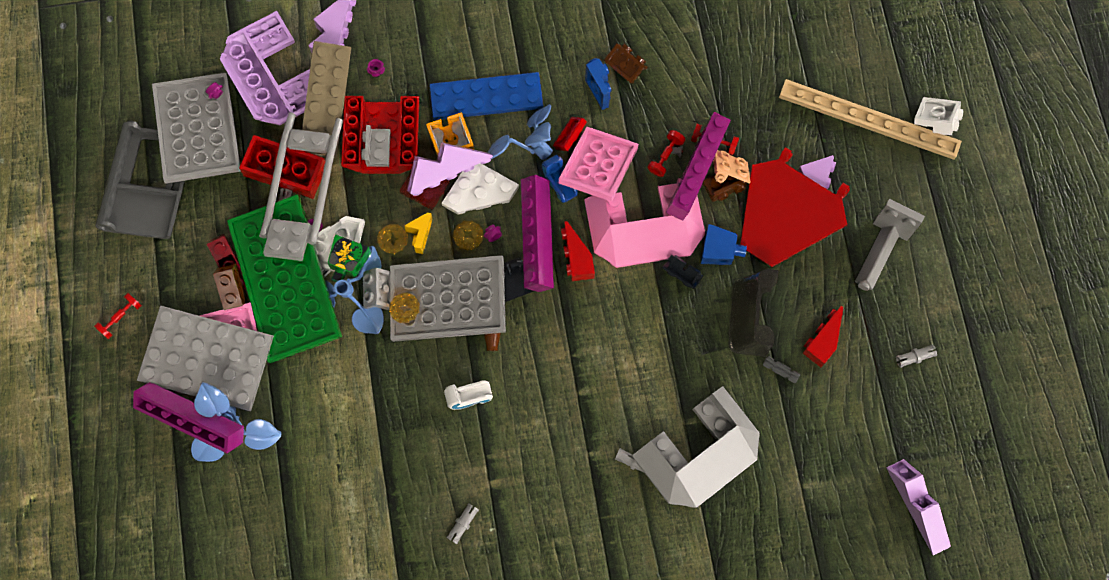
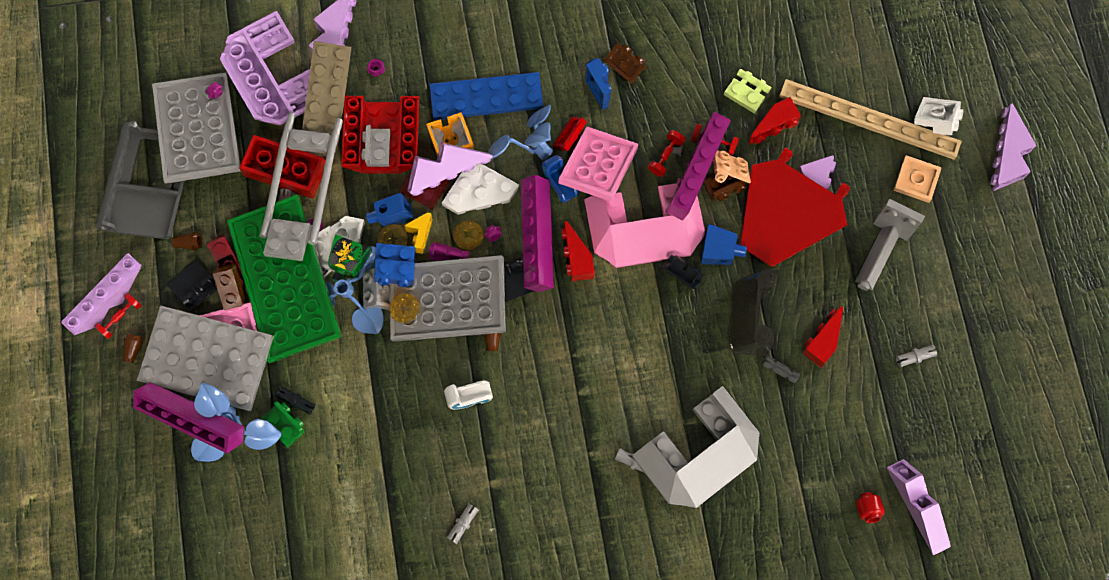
none -> lavender slope [61,254,142,335]
none -> reddish brown cone [122,334,144,363]
none -> black hinge [166,260,217,312]
none -> reddish brown cone [172,232,203,251]
none -> green bracket [261,401,305,448]
none -> black pin [275,386,316,415]
none -> blue torso [366,193,414,227]
none -> blue plate [373,243,415,287]
none -> magenta hinge [428,242,470,262]
none -> yellowish green plate [724,69,772,114]
none -> red slope [748,97,801,145]
none -> red head [856,492,885,524]
none -> light nougat plate [893,155,941,203]
none -> lavender slope [990,103,1036,191]

